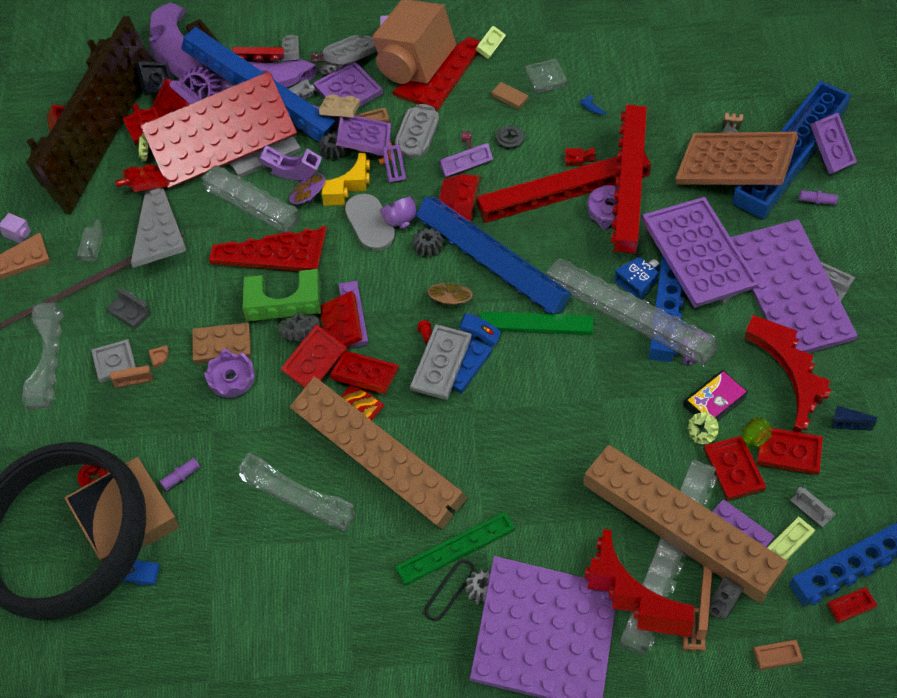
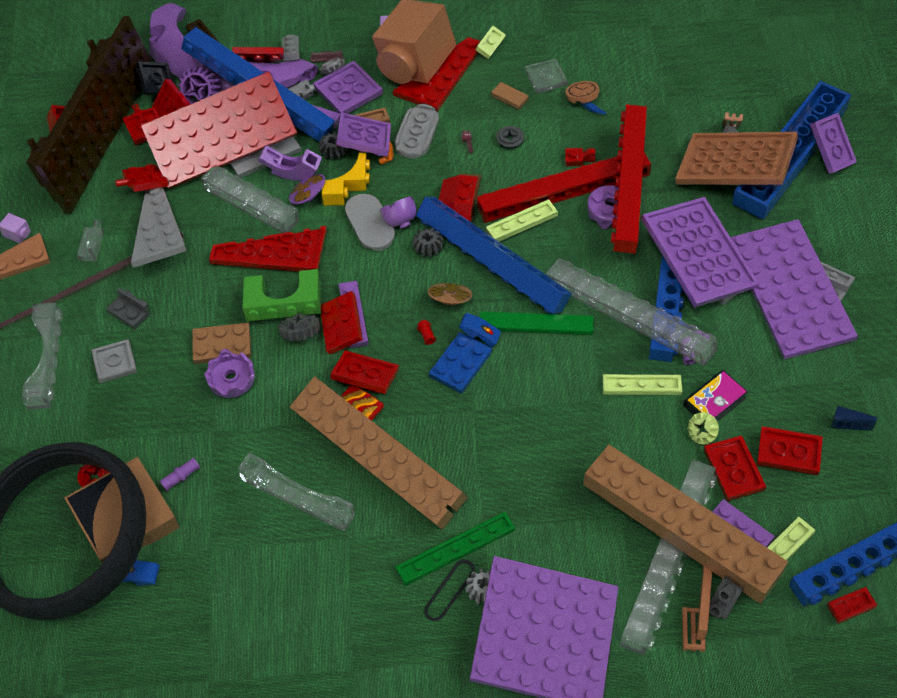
nougat plate [110,365,153,388] -> none
yellowish green gear [139,133,148,161] -> none
nougat tile [149,345,169,369] -> none
medium lavender tile [169,80,202,105] -> none
red tile [280,324,347,388] -> none
tan plate [319,94,360,117] -> none
light grey tile [323,35,377,64] -> none
medium lavender tile [382,144,406,182] -> none
light grey tile [410,324,472,400] -> none
medium lavender plate [439,143,493,177] -> none
red arch [584,529,694,637] -> none
blue torso [614,258,660,302] -> none
clear neon green head [742,417,773,447] -> none
red arch [744,315,832,433] -> none
nougat tile [753,640,803,671] -> none
light grey hinge [790,487,836,528] -> none
medium lavender pin [799,189,838,206] -> none
none -> yellowish green plate [486,199,558,242]
none -> nougat tile [565,81,600,103]
none -> yellowish green tile [602,374,682,395]

